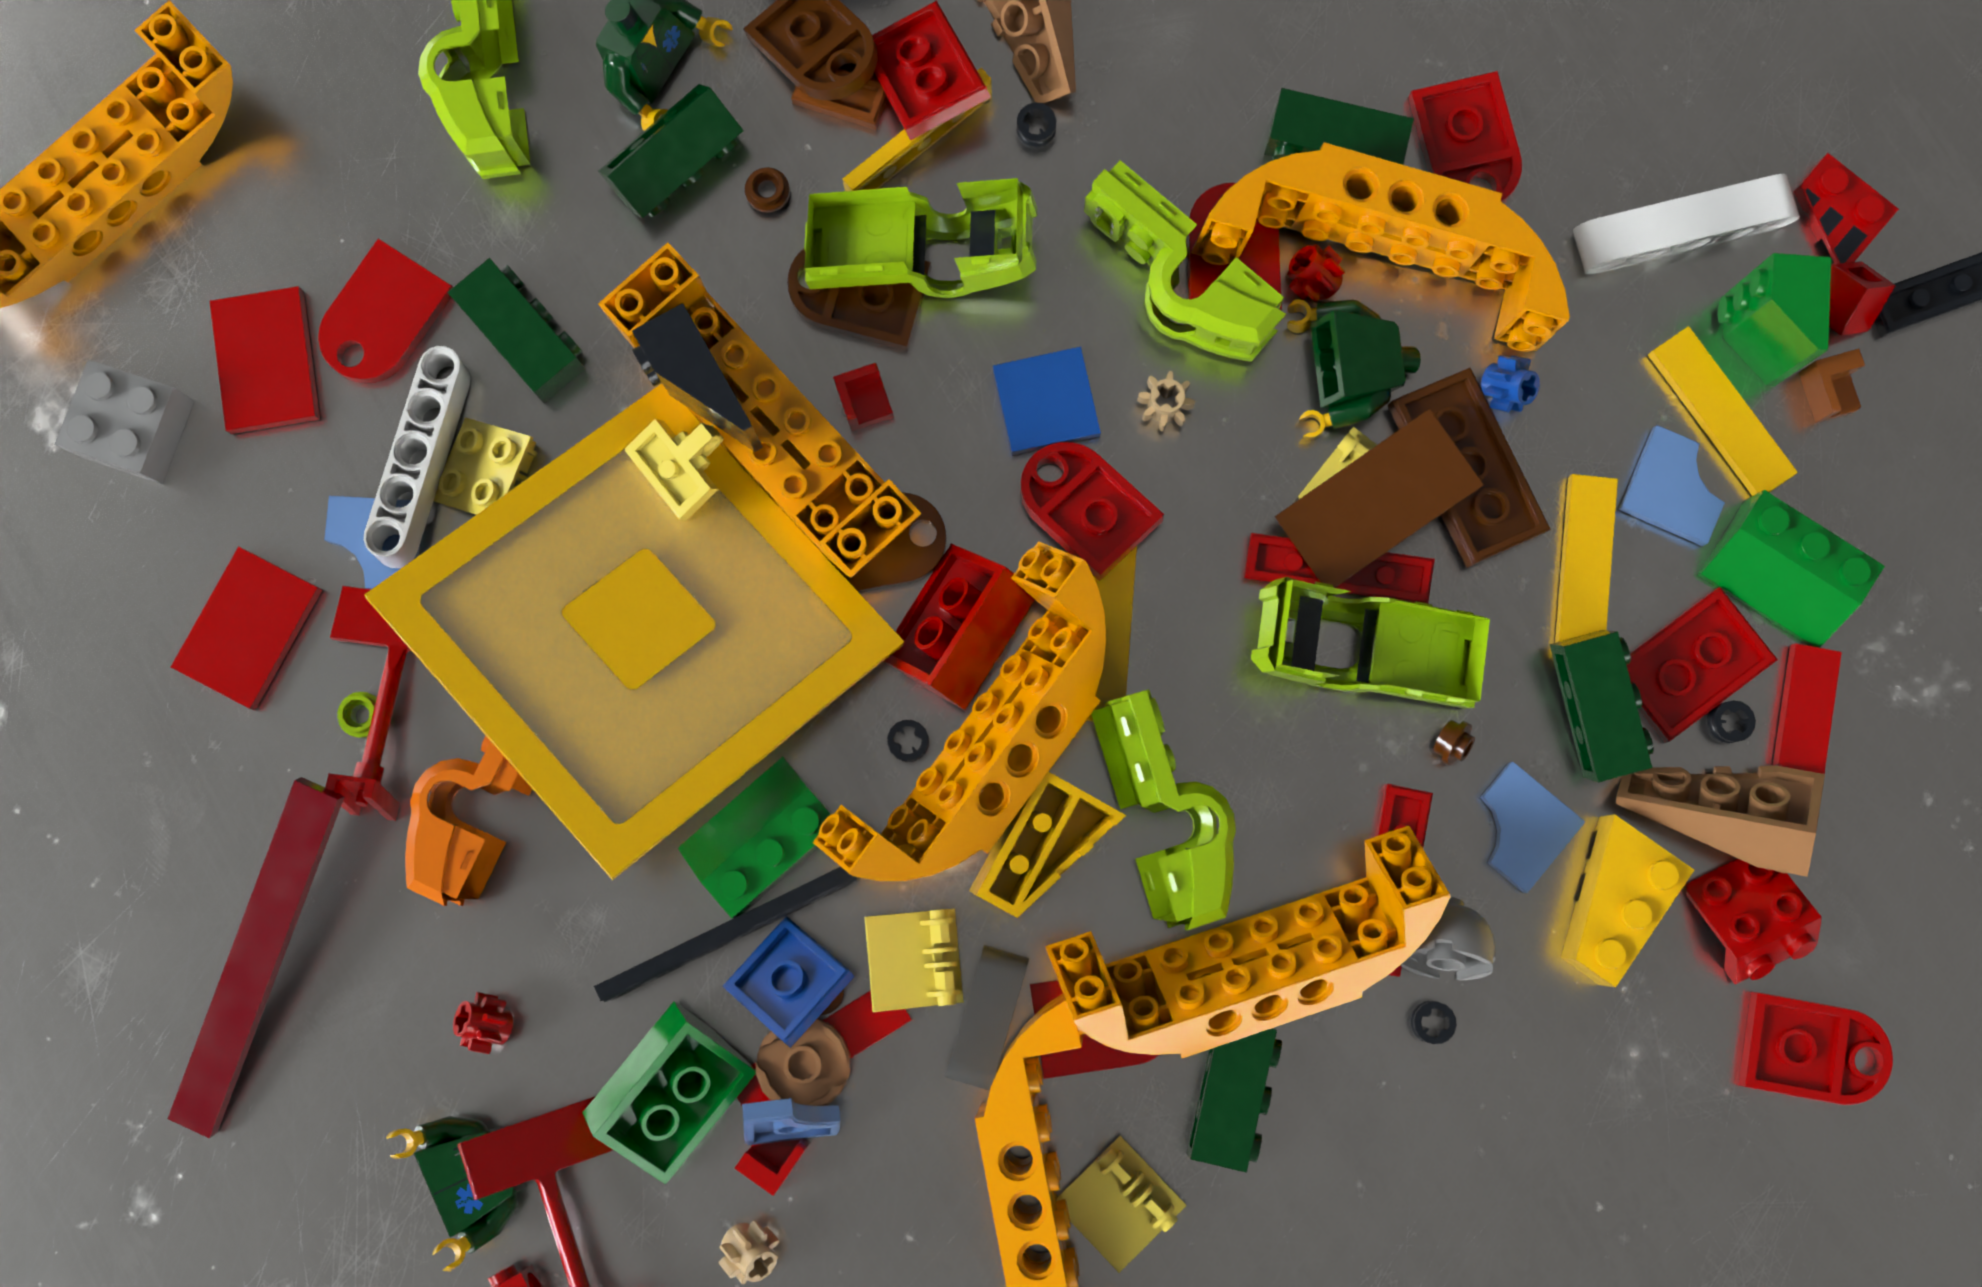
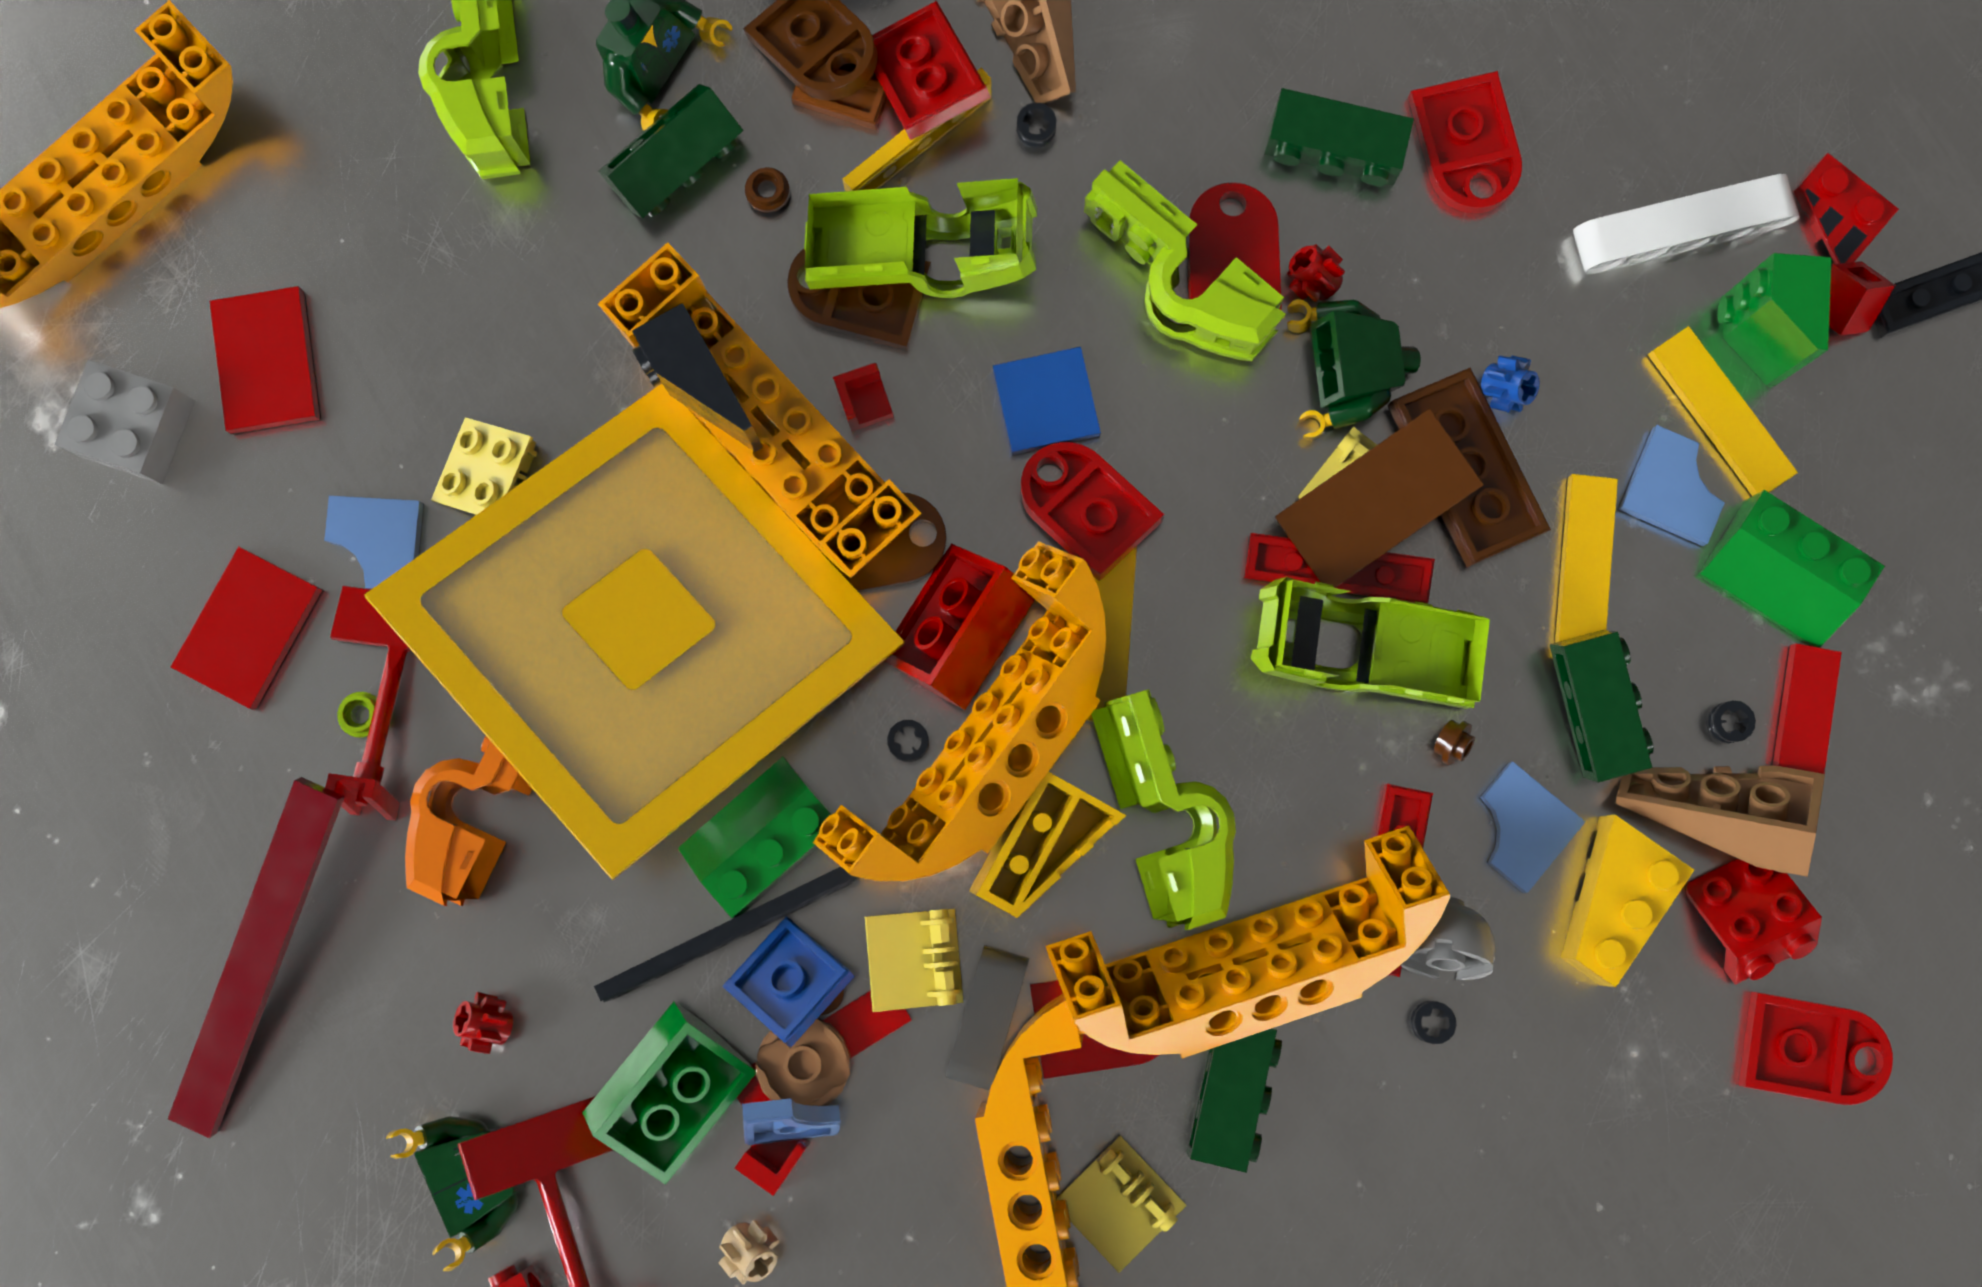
red tile [318,238,453,383] -> none
white beam [363,346,471,568] -> none
dark green brick [448,257,585,403] -> none
light yellow hinge [625,419,724,520] -> none
tan gear [1137,371,1195,431] -> none
light orange slope [1191,142,1570,352] -> none
red tile [1627,587,1778,743] -> none
dark orange panel [1798,348,1865,423] -> none

